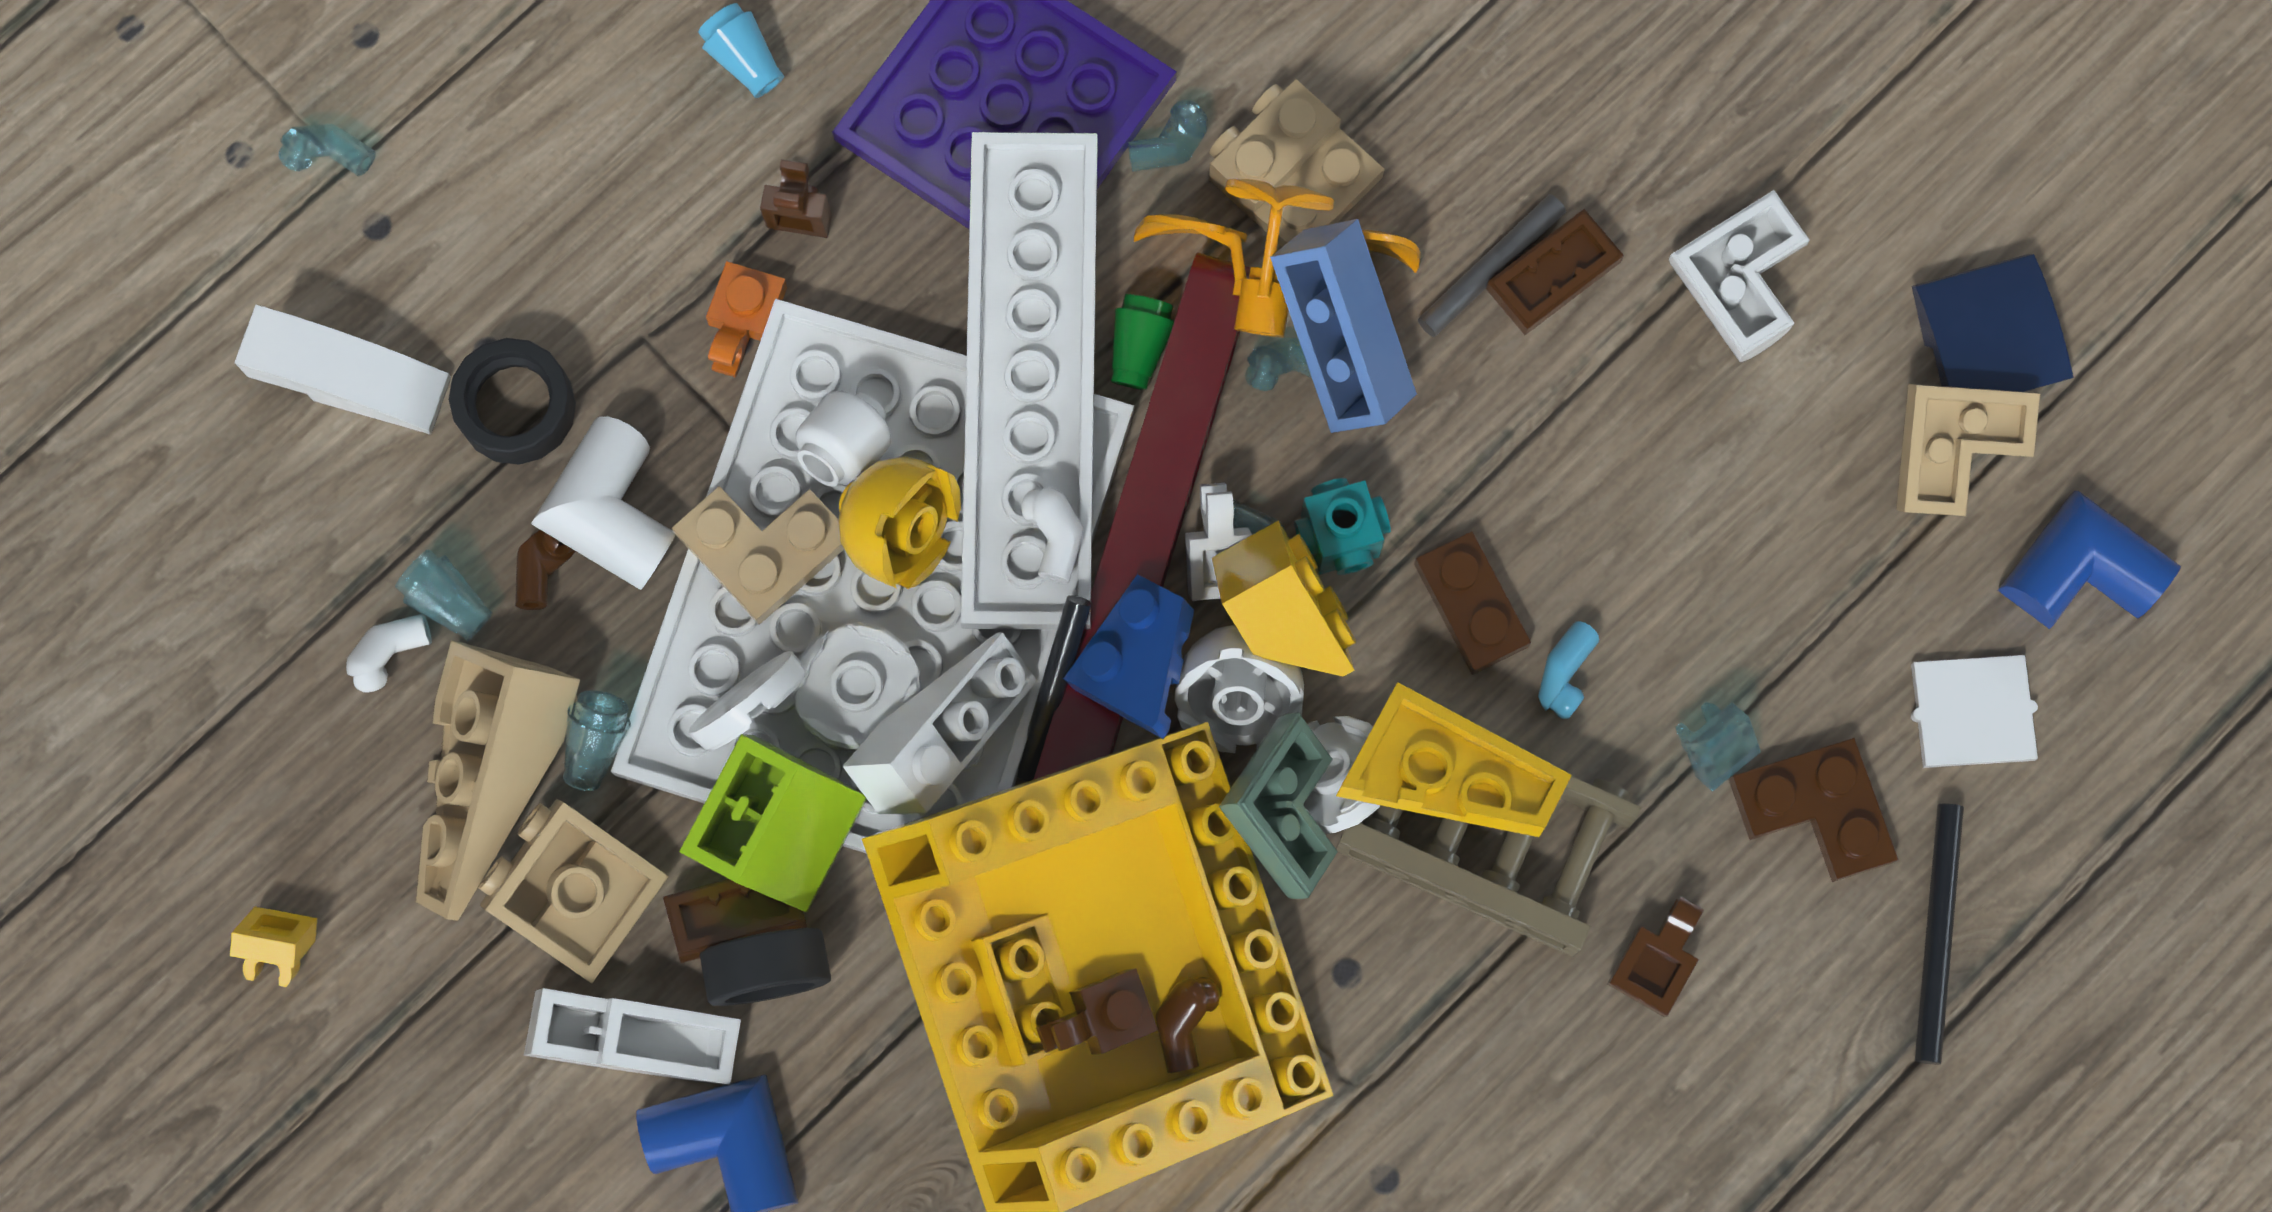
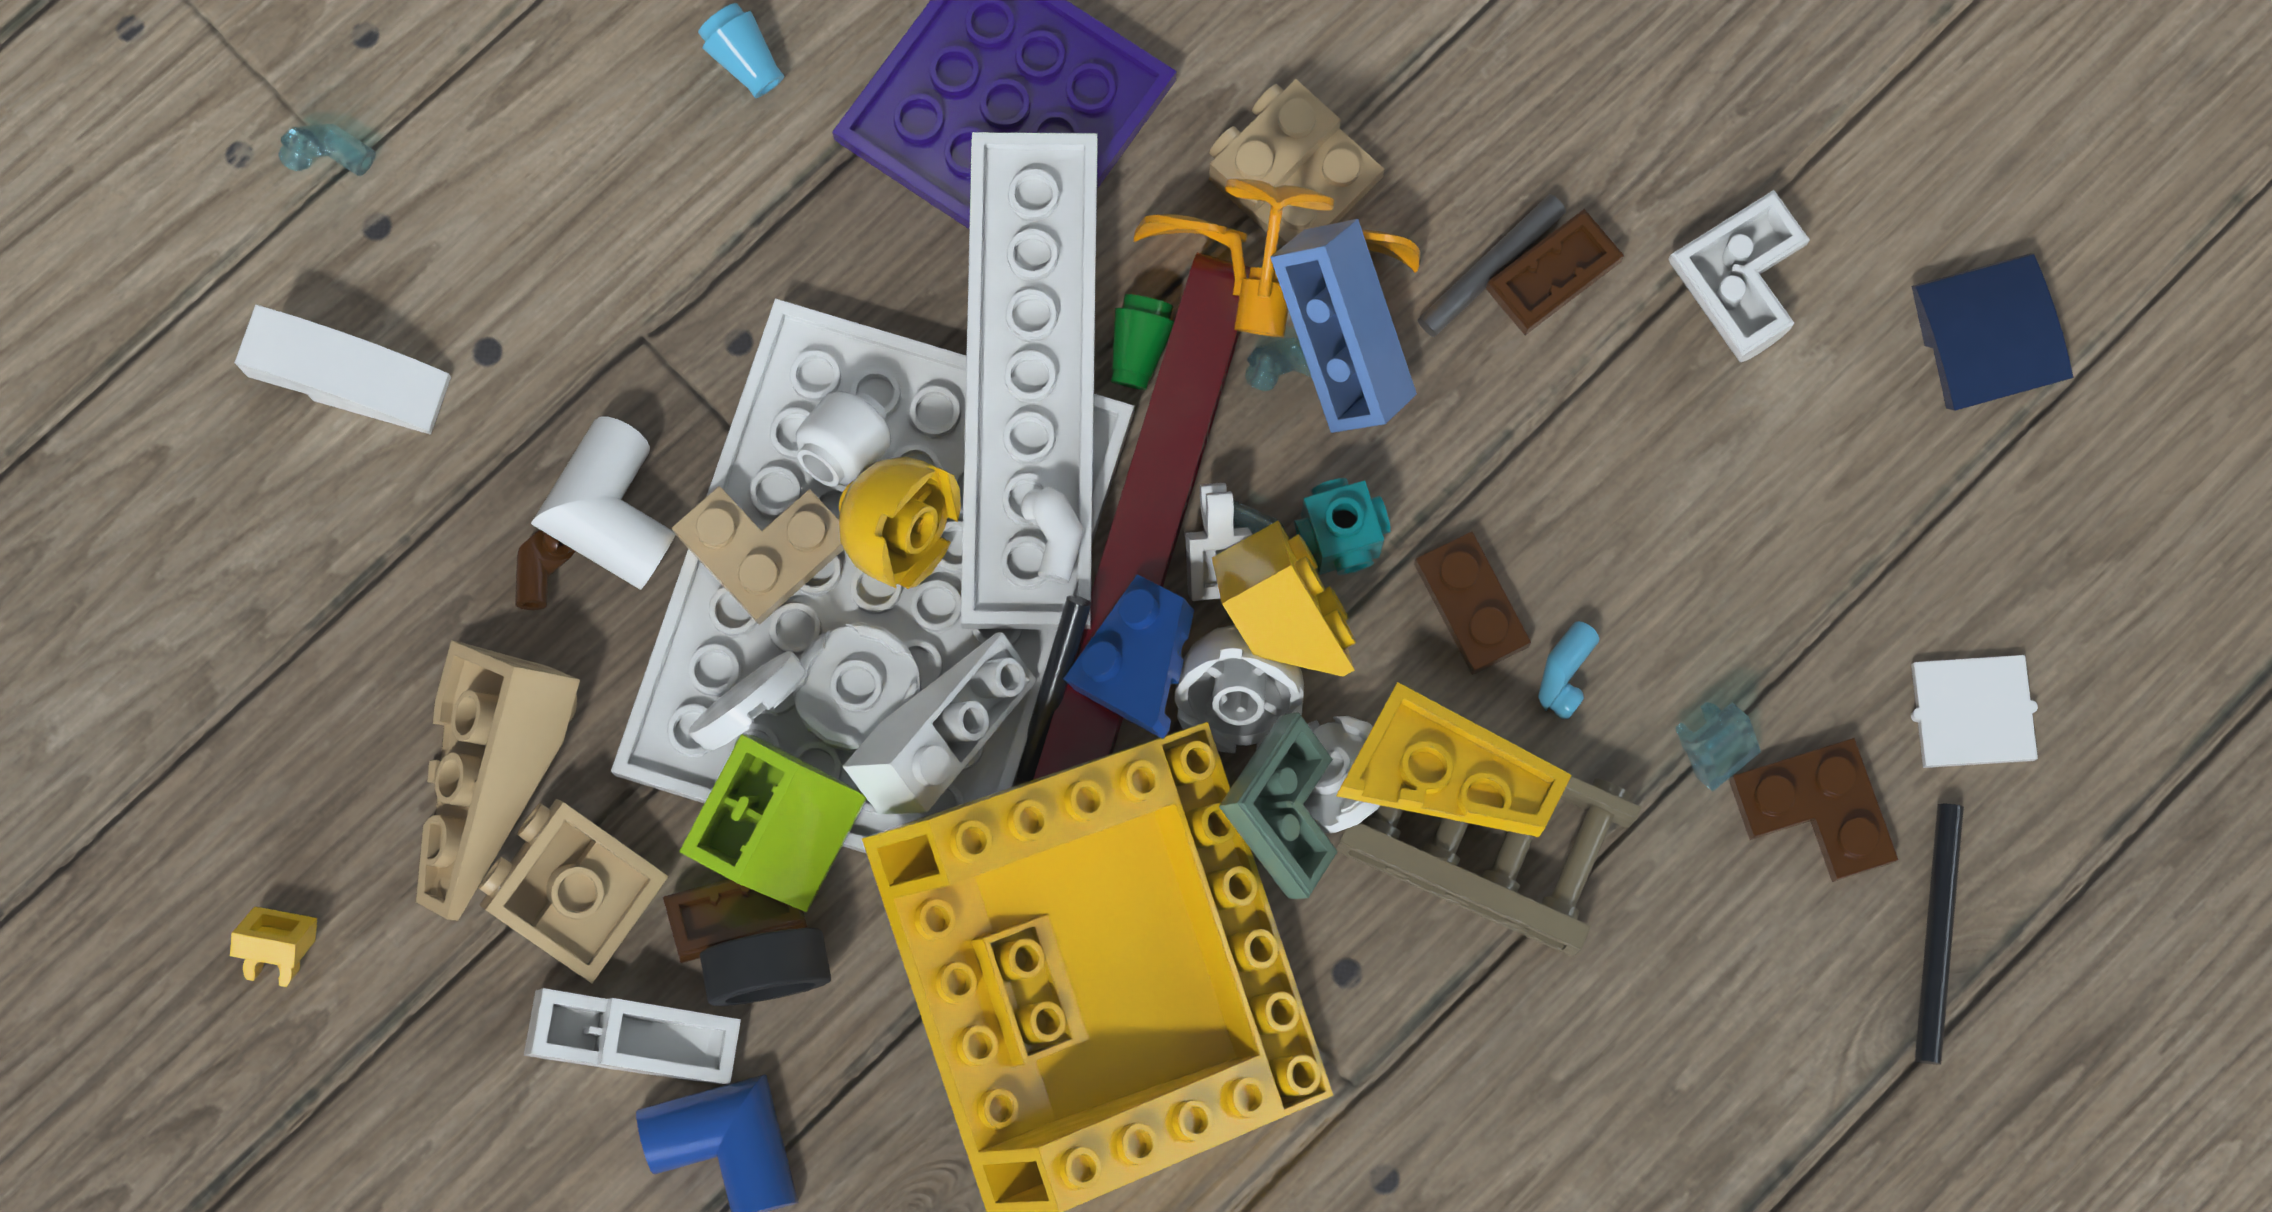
white arm [346,613,432,692] -> none
clear light blue cone [395,549,493,641] -> none
black tyre [448,338,576,465] -> none
clear light blue cone [563,690,631,791] -> none
orange plate [706,261,787,378] -> none
reddish brown plate [760,159,832,238] -> none
reddish brown plate [1036,968,1158,1055] -> none
clear light blue arm [1128,99,1208,172] -> none
reddish brown arm [1156,977,1220,1073] -> none
reddish brown plate [1607,897,1704,1017] -> none
tan plate [1896,384,2040,516] -> none
blue brick [1997,491,2181,629] -> none

